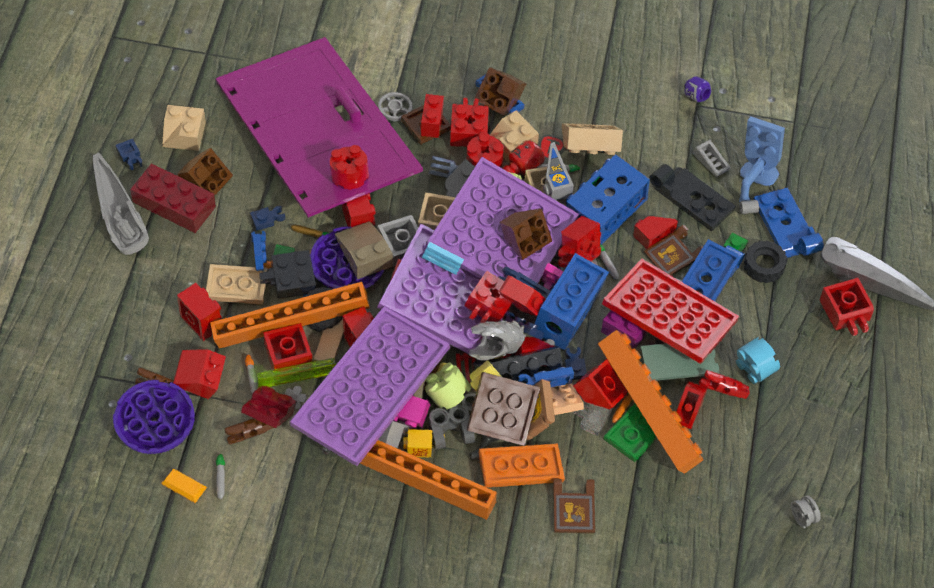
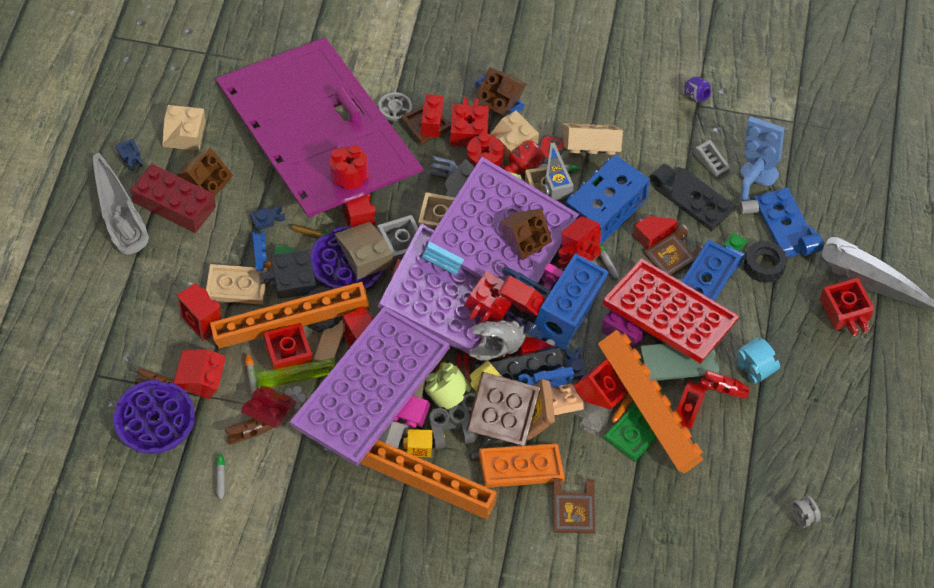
light orange tile [162,468,207,503] -> none

